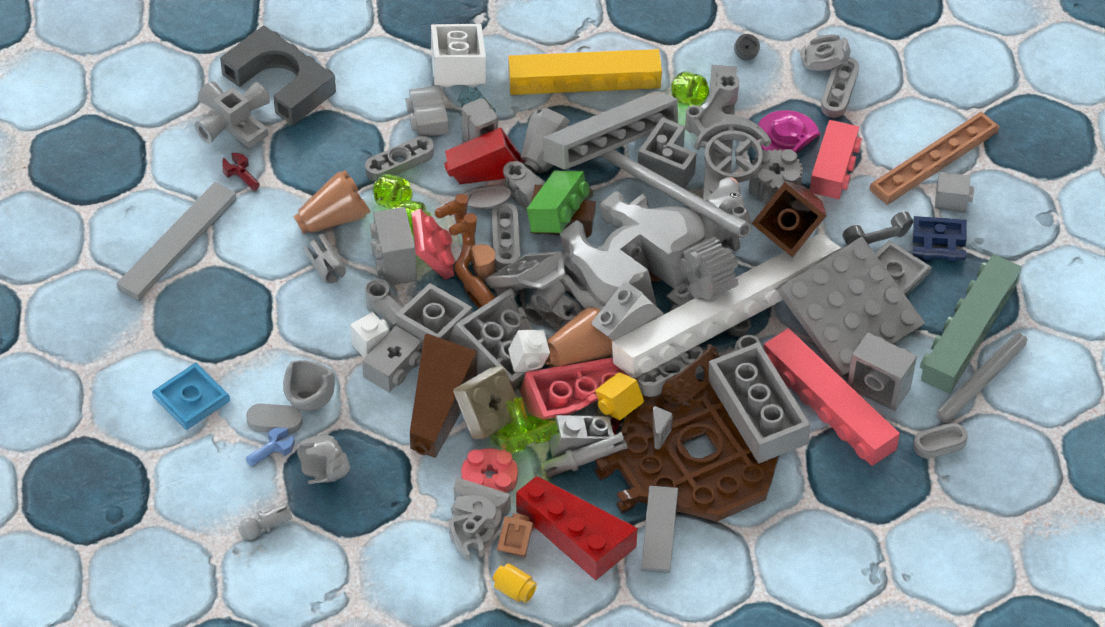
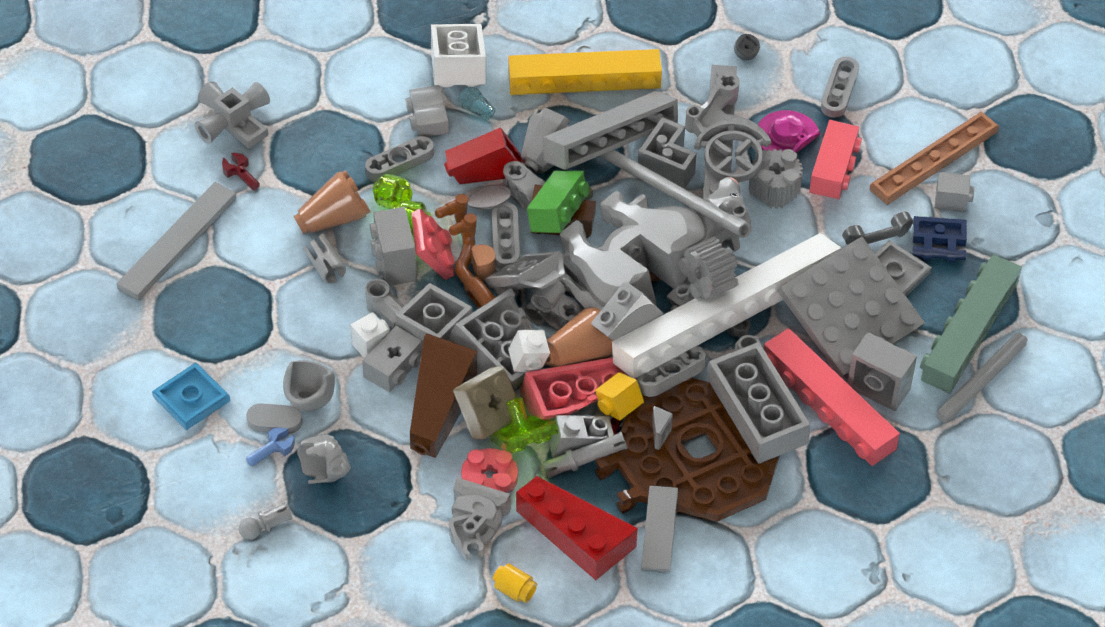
dark grey arch [220,25,336,125] -> none
light grey brick [462,99,498,143] -> none
nougat bracket [497,513,535,557] -> none
reddish brown piece [662,344,720,404] -> none
clear neon green head [671,71,709,106] -> none
reddish brown slope [751,182,827,258] -> none
light grey tile [800,34,851,71] -> none
light grey tile [913,423,968,459] -> none

